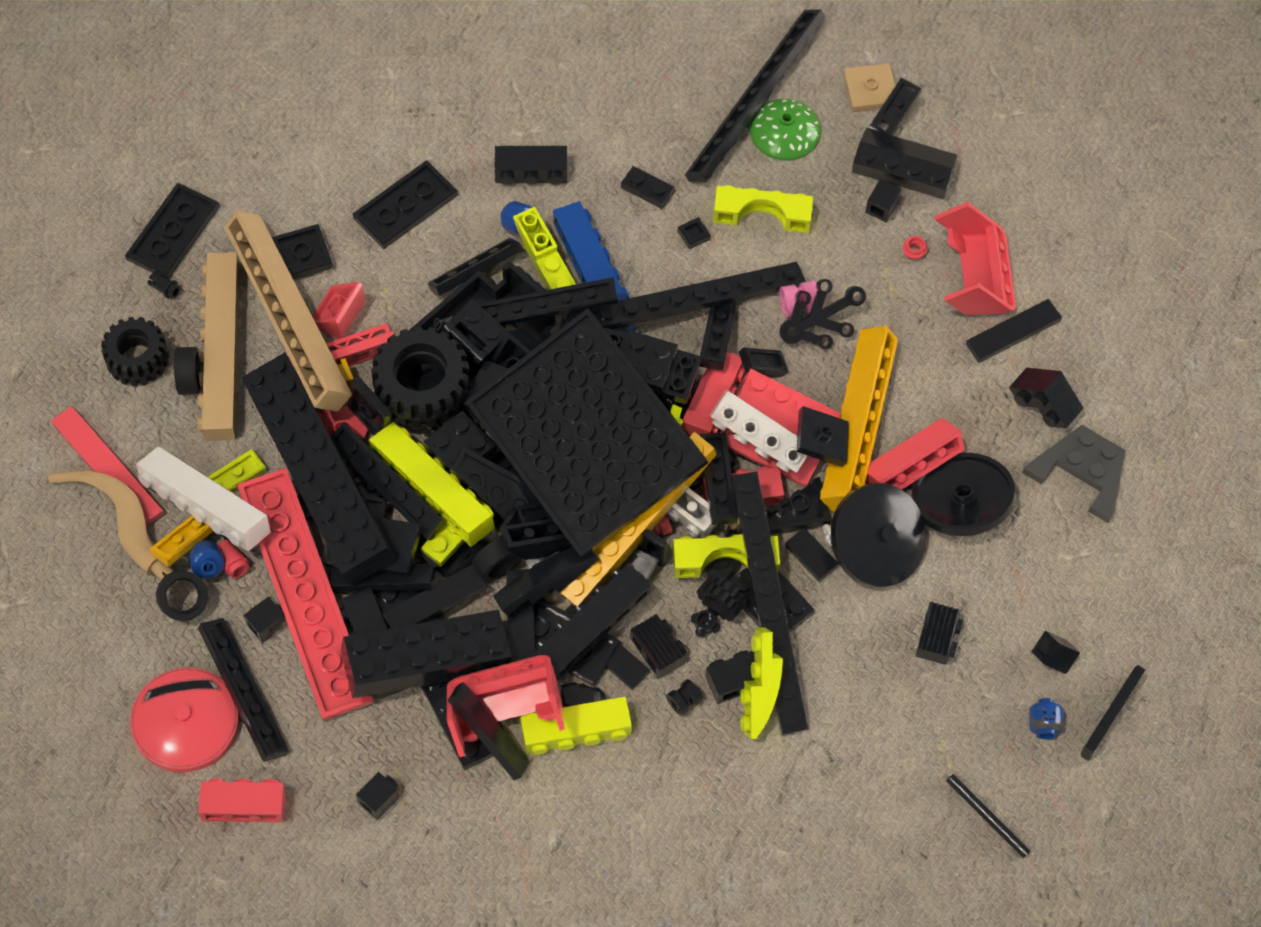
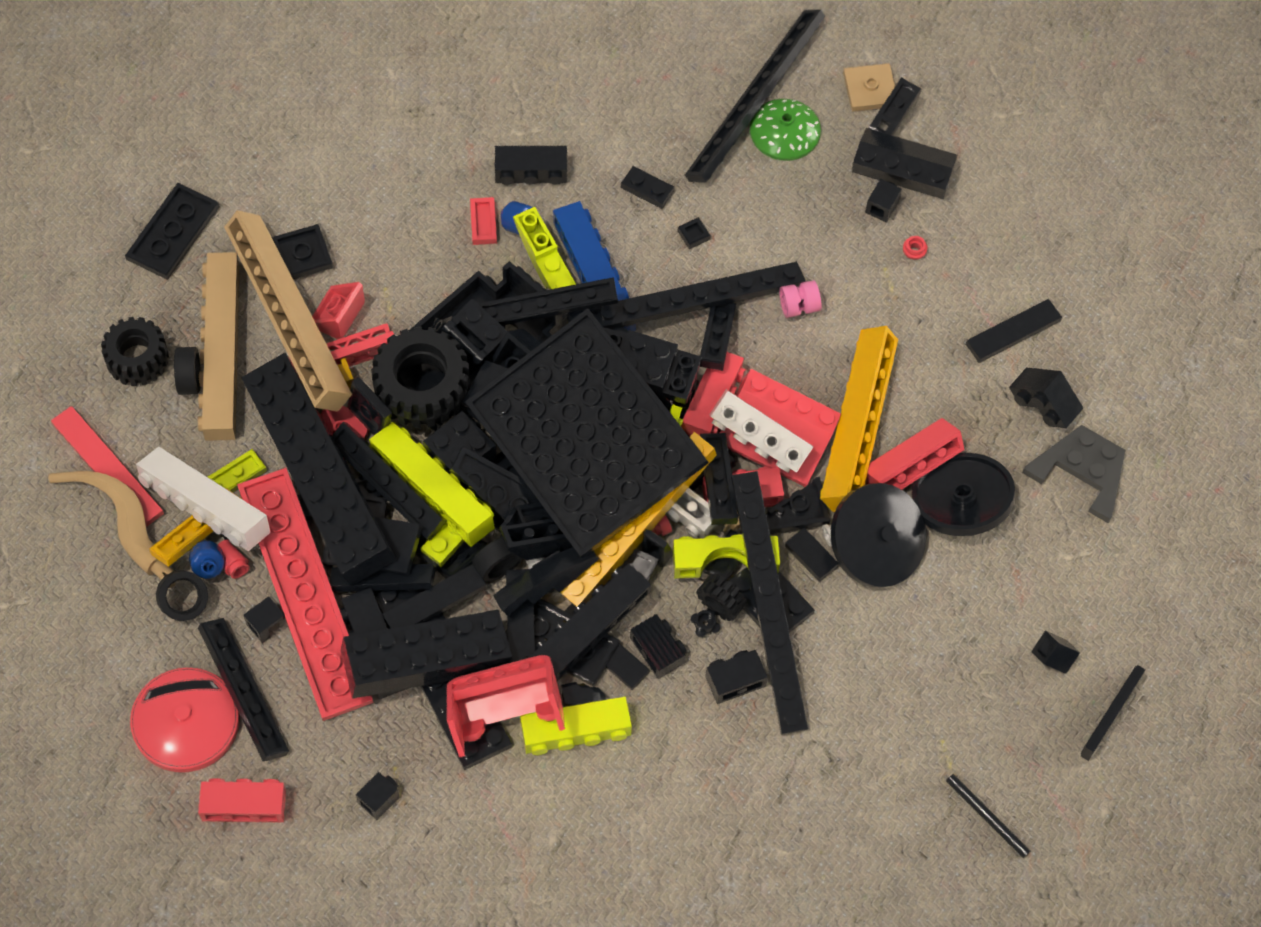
black pin [147,271,180,299] -> none
black tile [352,160,458,250] -> none
black tile [427,238,523,296] -> none
black tile [448,682,530,781] -> none
black wheel [666,679,703,716] -> none
neon yellow arch [713,185,813,234] -> none
black tile [738,347,789,376] -> none
neon yellow slope [740,627,783,739] -> none
black plant [779,279,866,349] -> none
black plate [796,406,848,467] -> none
black brick [915,602,963,665] -> none
coral windscreen [934,202,1016,315] -> none
blue head [1029,698,1064,740] -> none
none -> coral tile [470,197,497,245]

